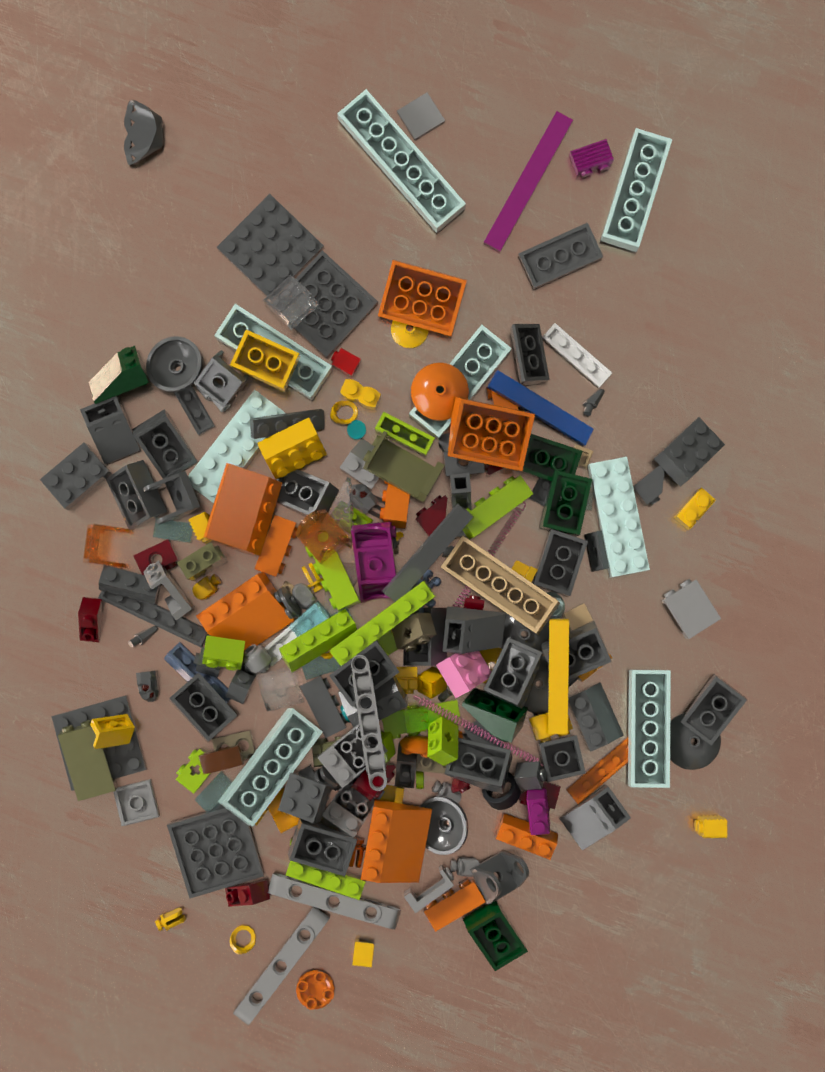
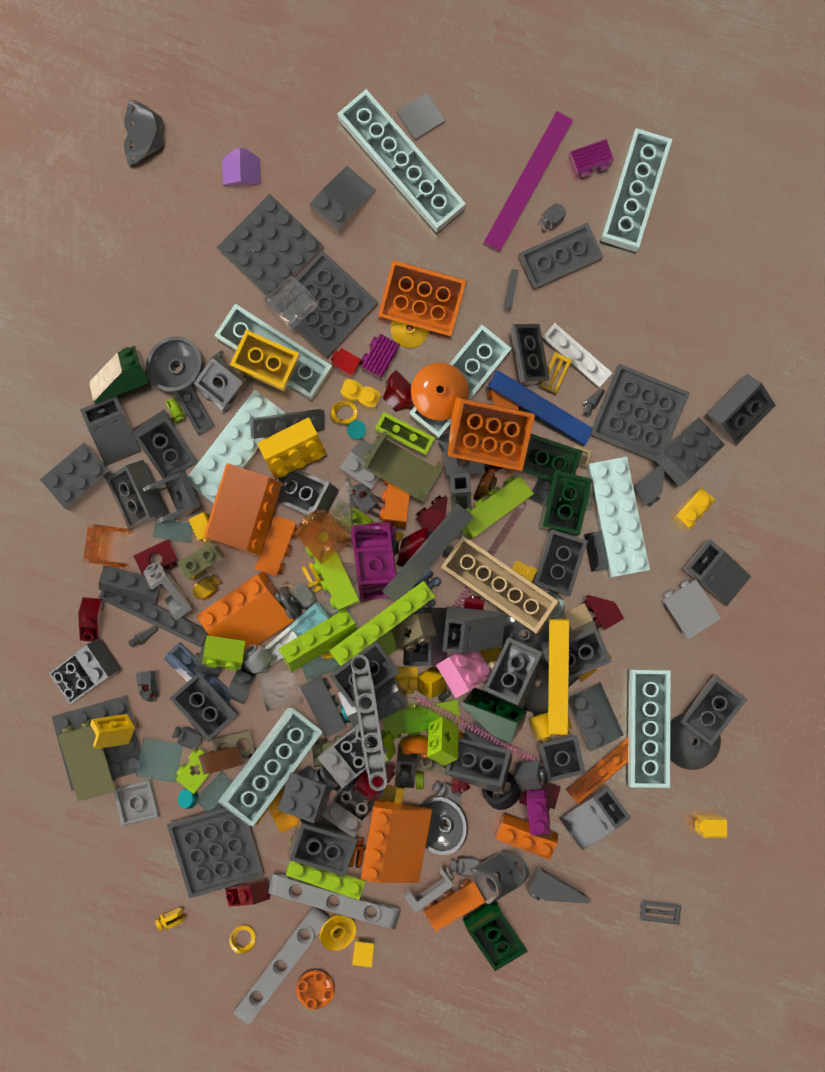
none -> dark grey slope [49,639,120,705]
none -> clear light blue tile [136,738,182,783]
none -> lime pin [165,397,186,423]
none -> dark grey arm [172,727,201,749]
none -> teal tile [178,789,197,809]
none -> medium lavender slope [222,148,261,186]
none -> dark grey slope [309,166,376,234]
none -> yellow dish [320,915,356,951]
none -> magenta brick [360,334,400,380]
none -> dark red slope [383,370,415,412]
none -> dark red slope [397,527,429,566]
none -> reddish brown slope [473,469,497,500]
none -> dark grey tile [504,269,519,311]
none -> dark grey slope [526,866,591,903]
none -> flat silver arm [538,203,566,230]
none -> yellow tile [539,351,572,394]
none -> dark red slope [583,595,625,630]
none -> dark grey plate [591,363,690,462]
none -> dark grey tile [640,900,681,925]
none -> dark grey slope [682,539,751,606]
none -> dark grey slope [707,374,776,446]

